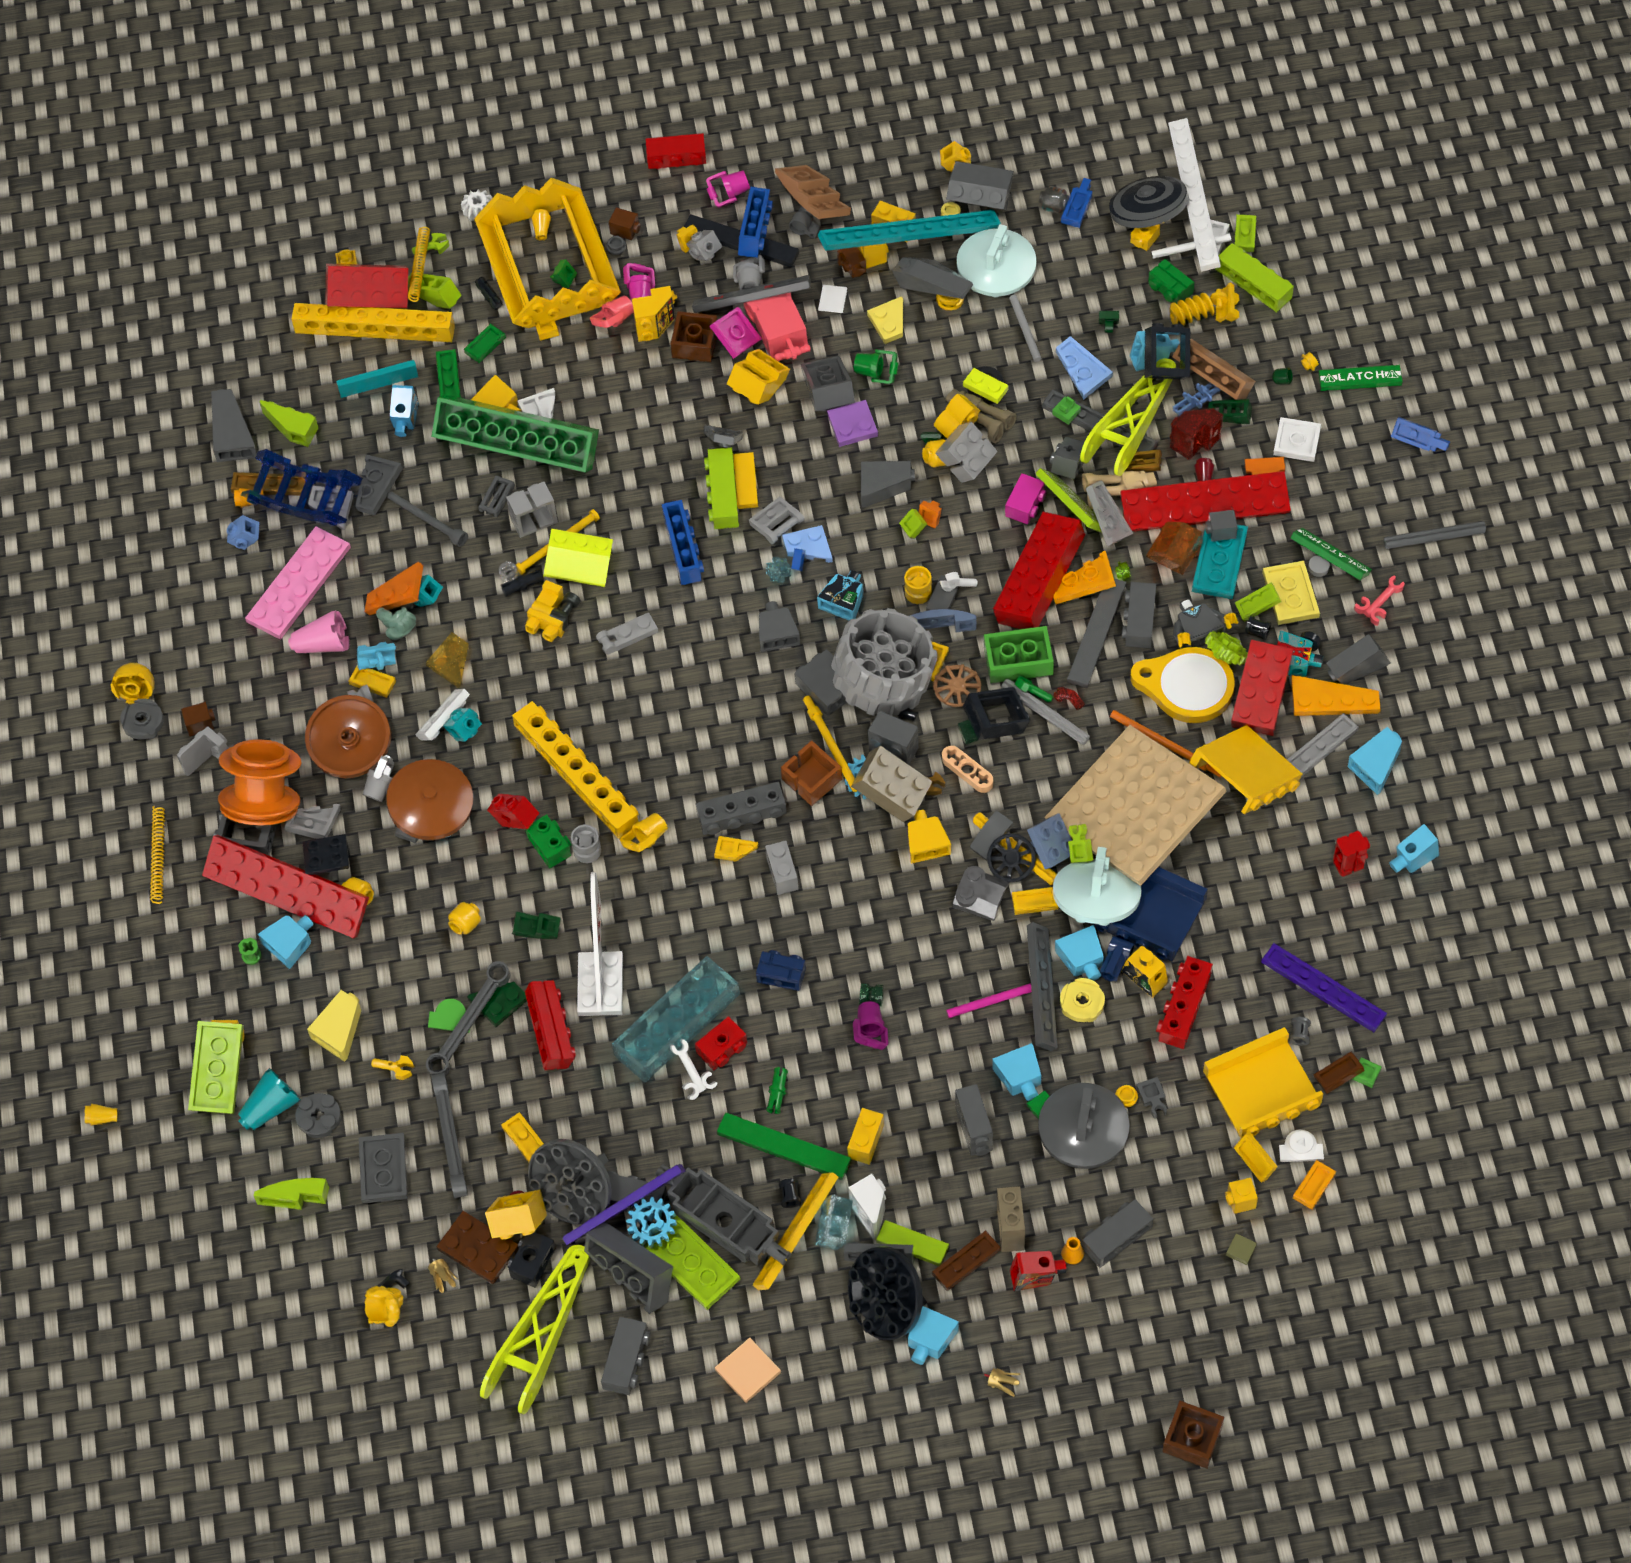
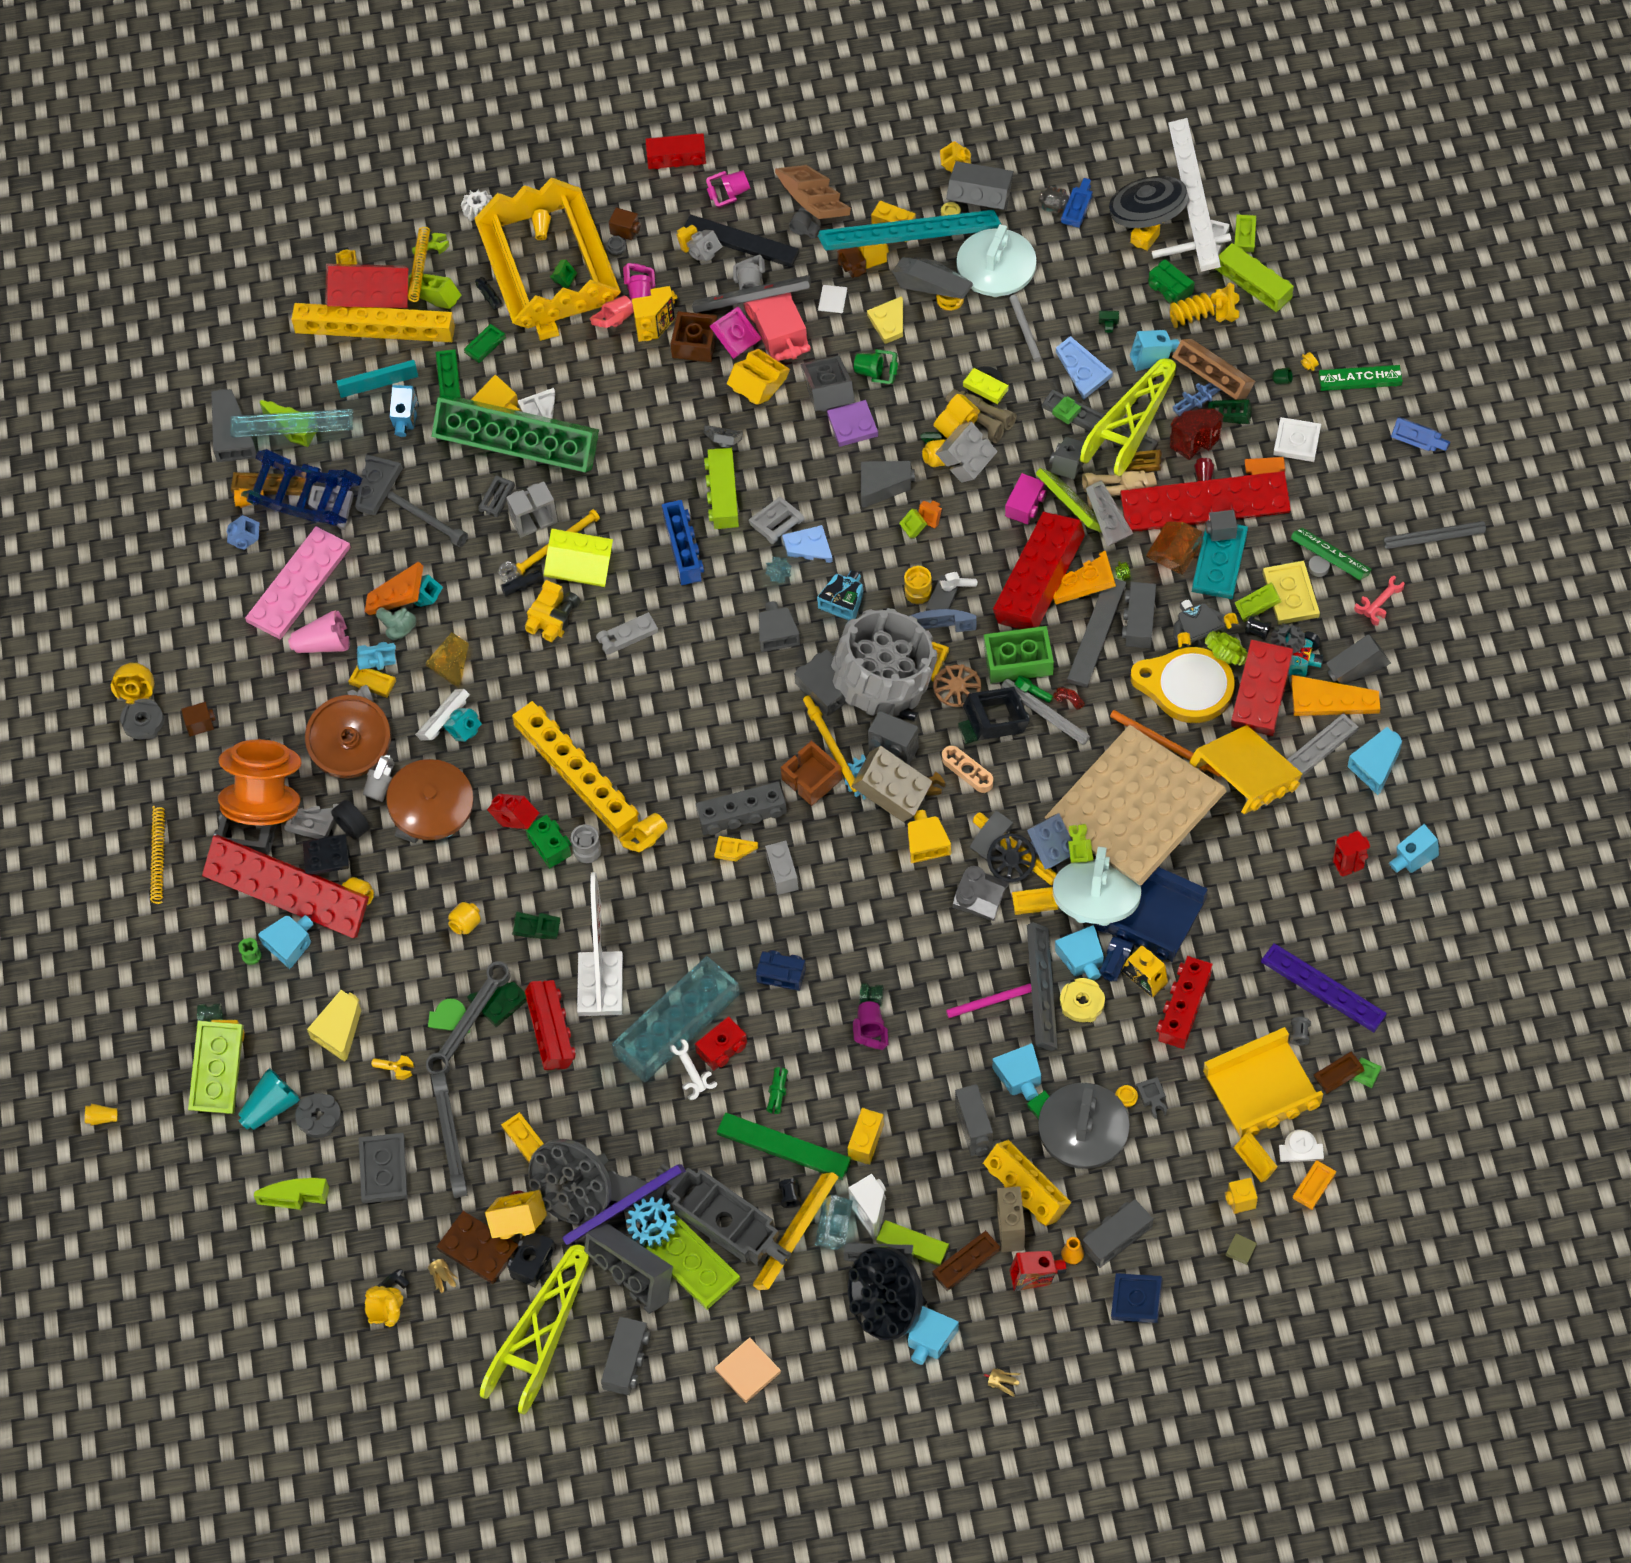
light grey bracket [177,726,229,776] -> none
yellow tile [733,452,758,509] -> none
blue brick [738,187,773,258] -> none
blue tile [791,548,805,571] -> none
black window [1144,323,1190,380] -> none
reddish brown brick [1162,1401,1225,1469] -> none
none -> clear green wheel [197,1003,223,1022]
none -> clear light blue tile [230,409,353,437]
none -> black tyre [331,800,370,840]
none -> yellow brick [983,1140,1071,1226]
none -> dark blue plate [1111,1273,1163,1323]
none -> dark grey gear [1271,623,1305,653]

